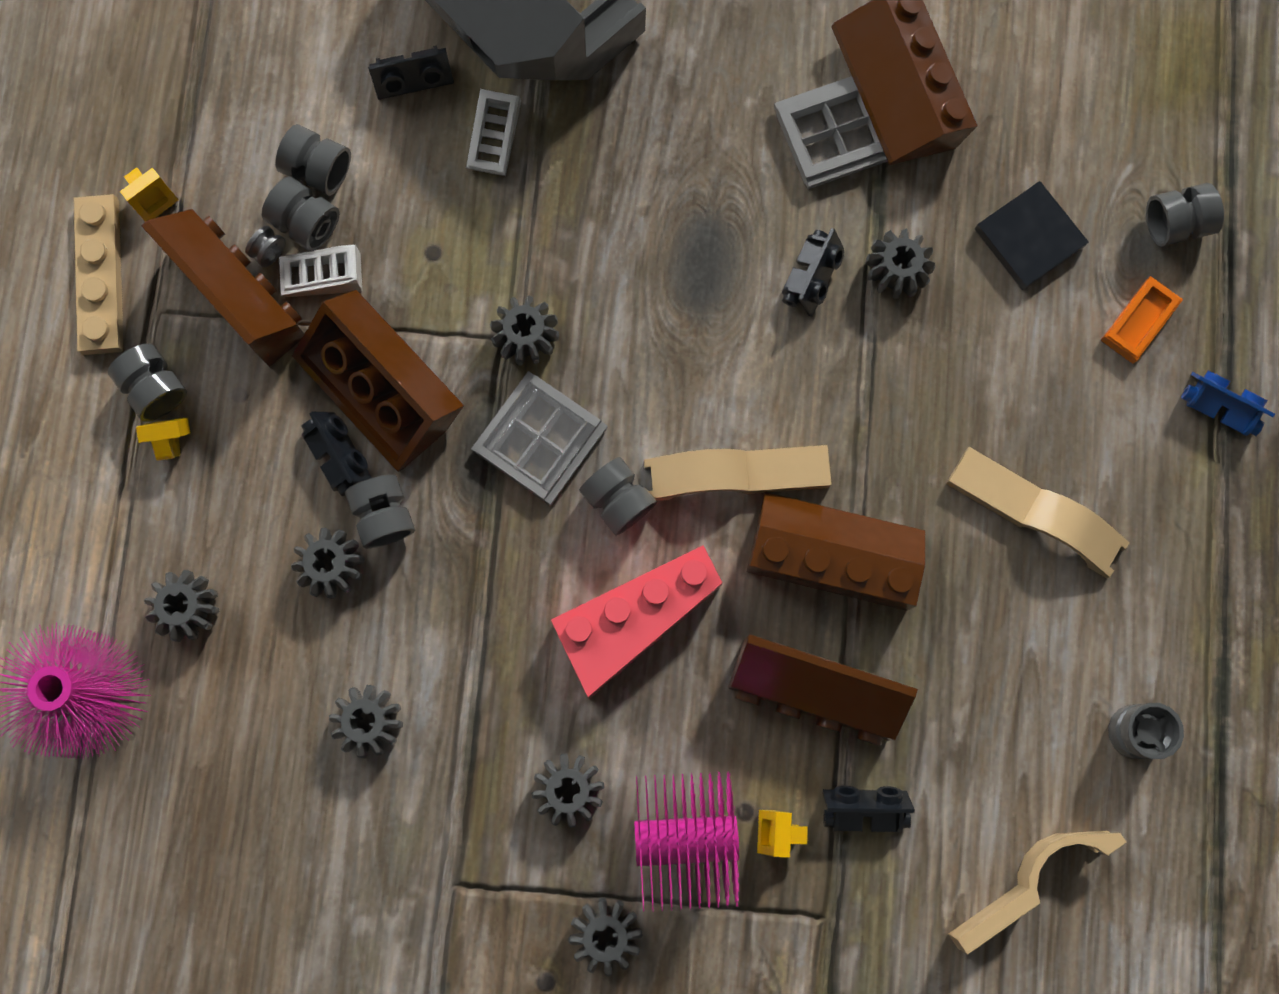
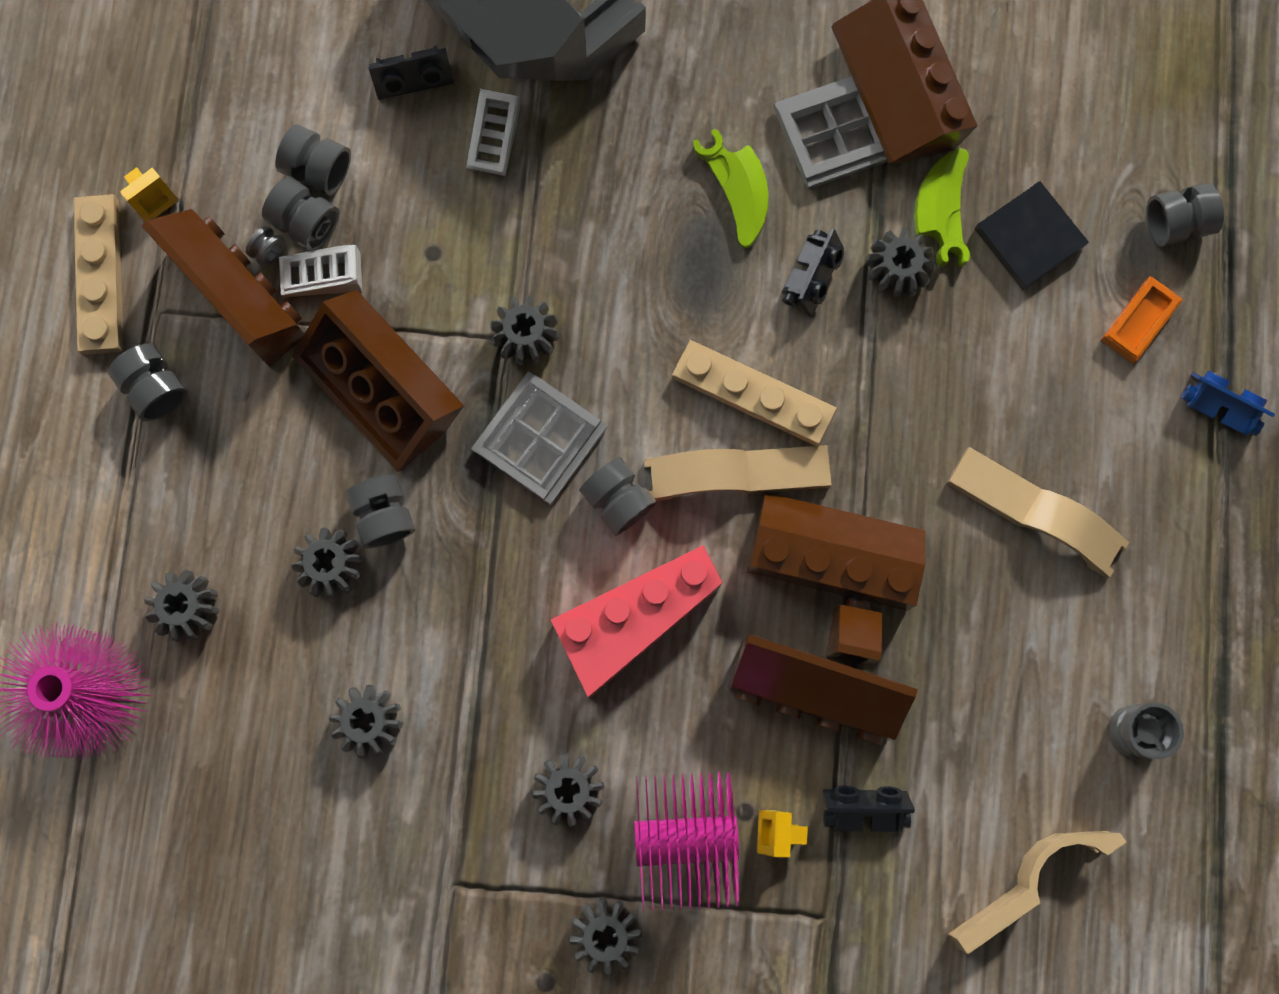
yellow tile [135,417,191,461] -> none
black hinge [301,411,372,496] -> none
none -> tan plate [672,340,837,448]
none -> lime piece [693,129,769,248]
none -> reddish brown slope [826,600,882,666]
none -> lime piece [914,148,970,267]

